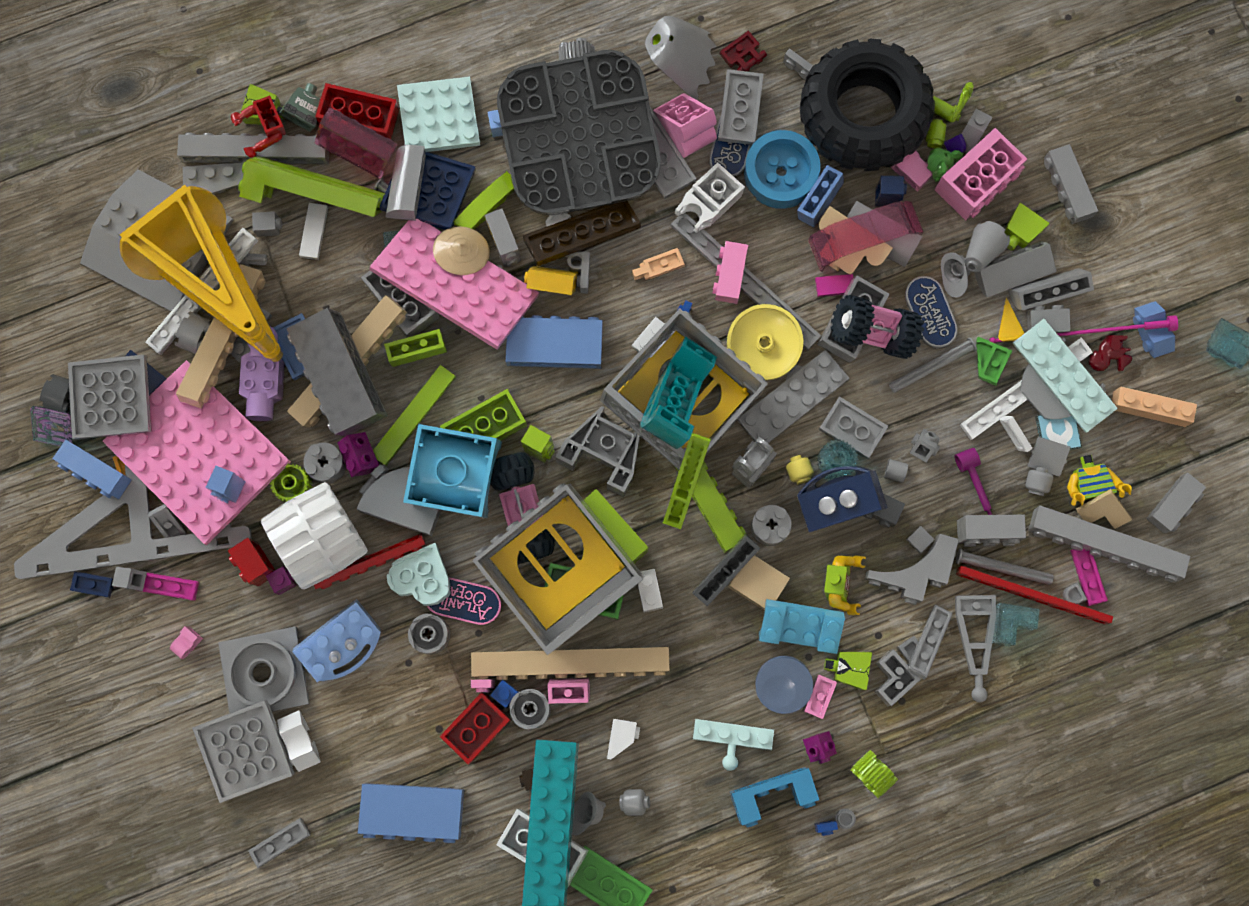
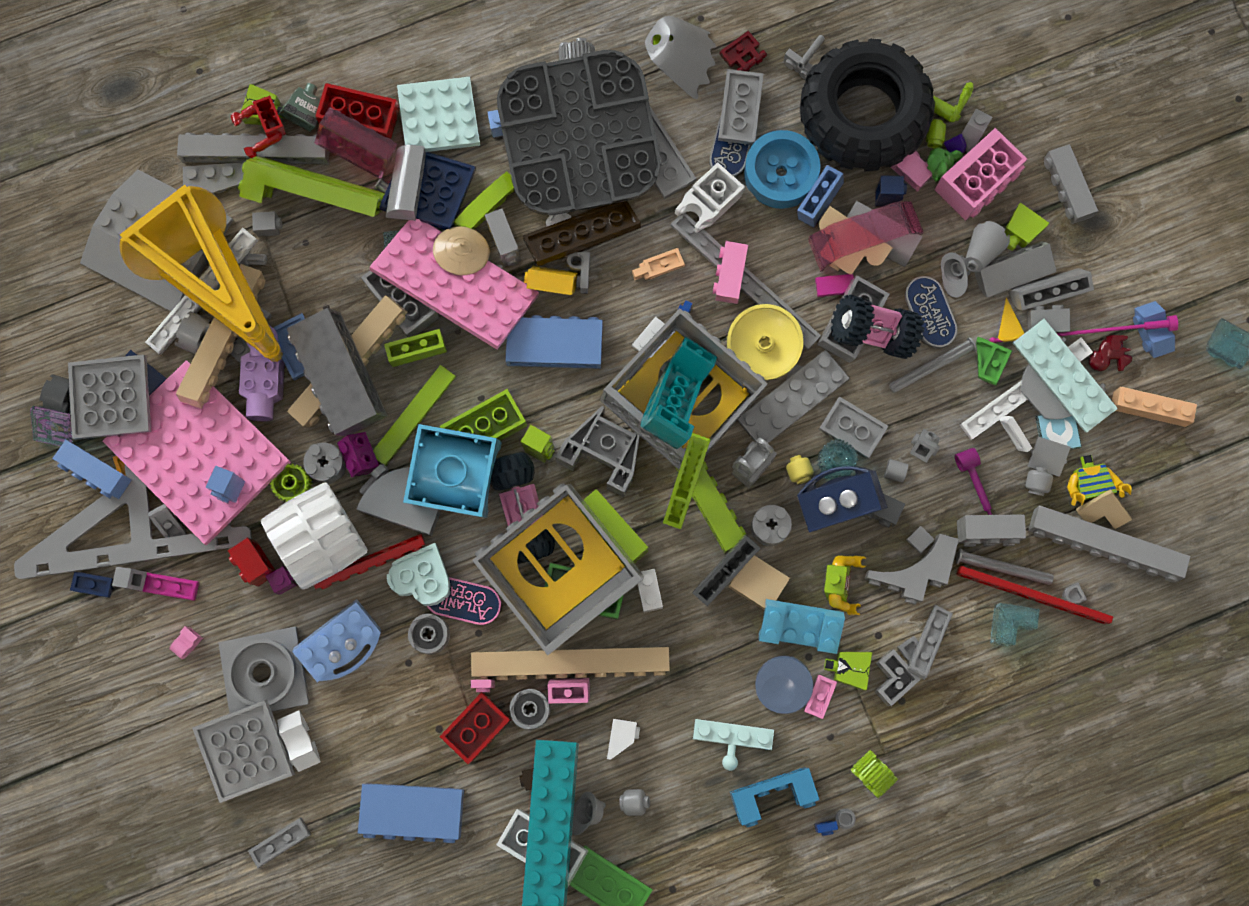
white tile [299,203,328,260] -> none
blue brick [490,680,519,708] -> none
bright pink brick [653,93,717,158] -> none
magenta brick [803,731,837,764] -> none
light grey plate [955,595,996,703] -> none
dark pink tile [1070,549,1108,606] -> none
light grey brick [1146,473,1206,534] -> none
none -> light grey piece [797,35,825,69]

